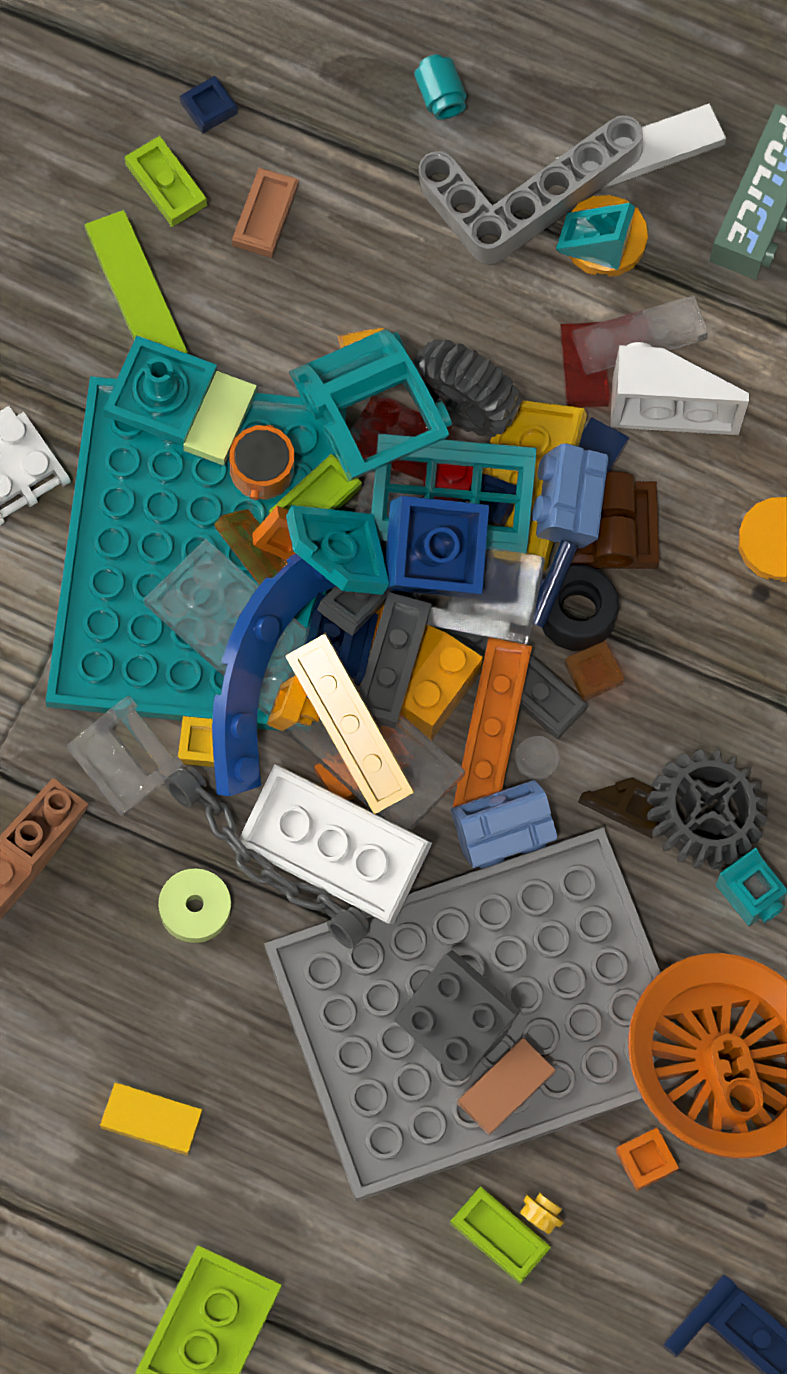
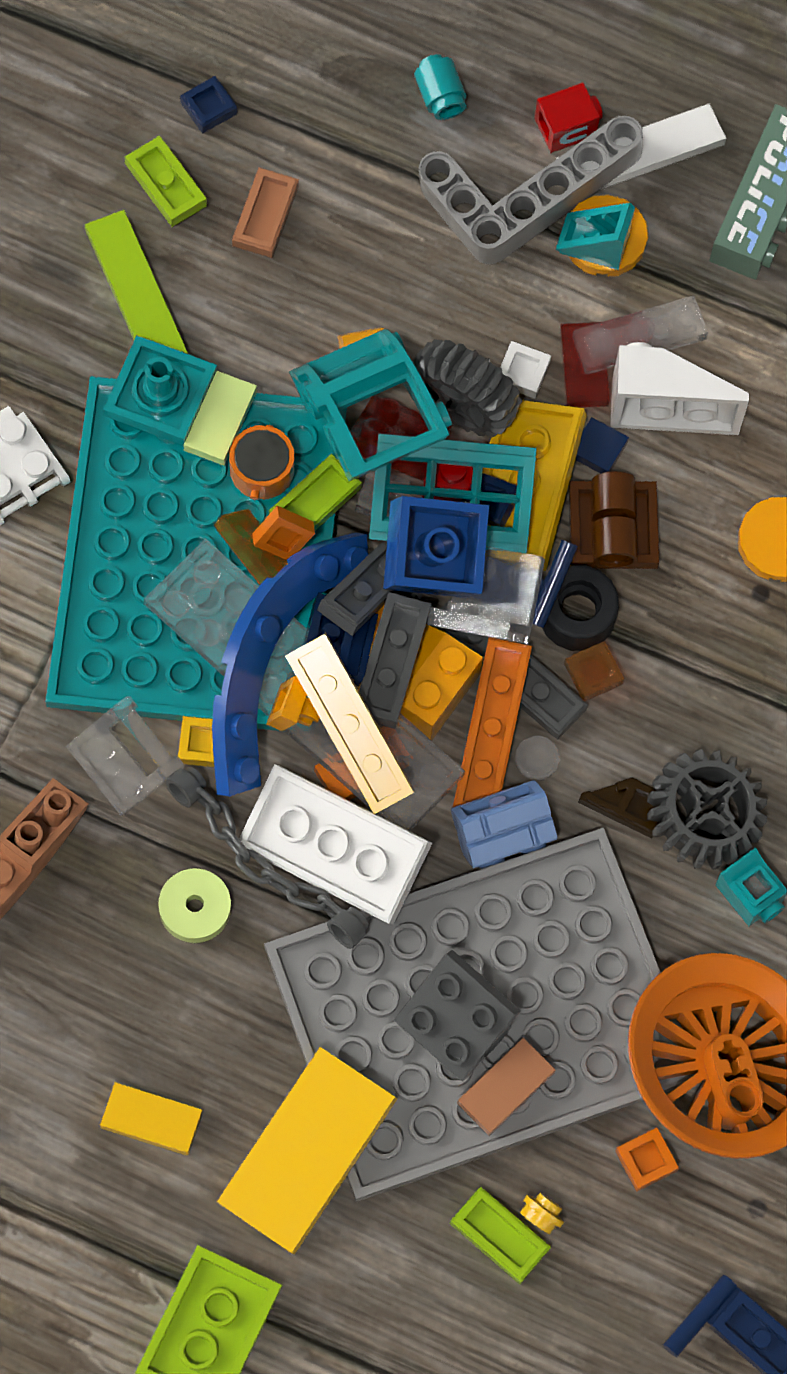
teal plate [286,505,389,595] -> none
medium blue brick [532,443,608,548] -> none
none -> yellow tile [217,1047,398,1255]
none -> white plate [500,341,551,399]
none -> red brick [534,82,603,153]

